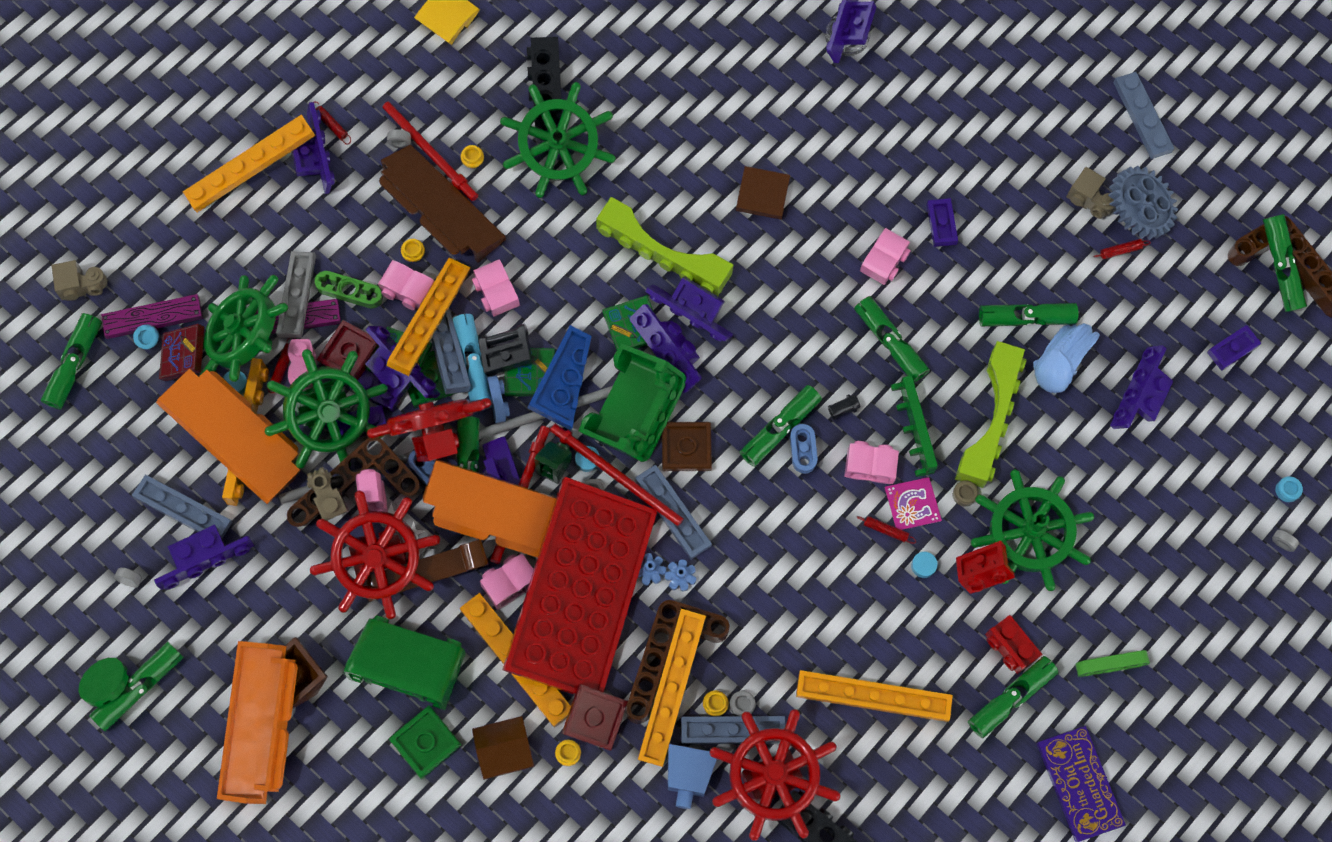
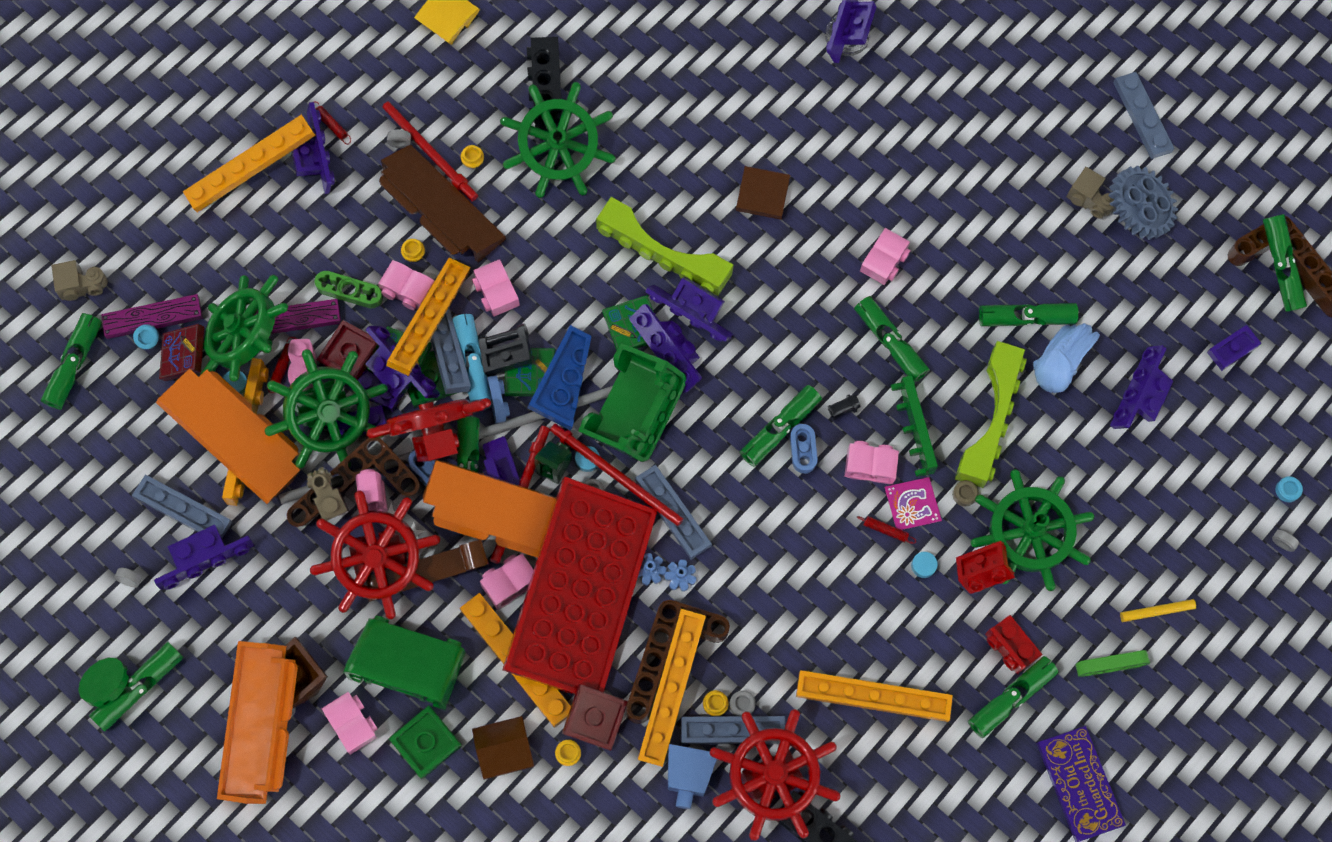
light grey tile [276,251,316,338] -> none
reddish brown tile [662,422,712,471] -> none
dark purple plate [926,198,958,247] -> none
red piece [1093,239,1151,260] -> none
none -> bright pink brick [321,692,378,755]
none -> yellow bar [1120,599,1196,622]

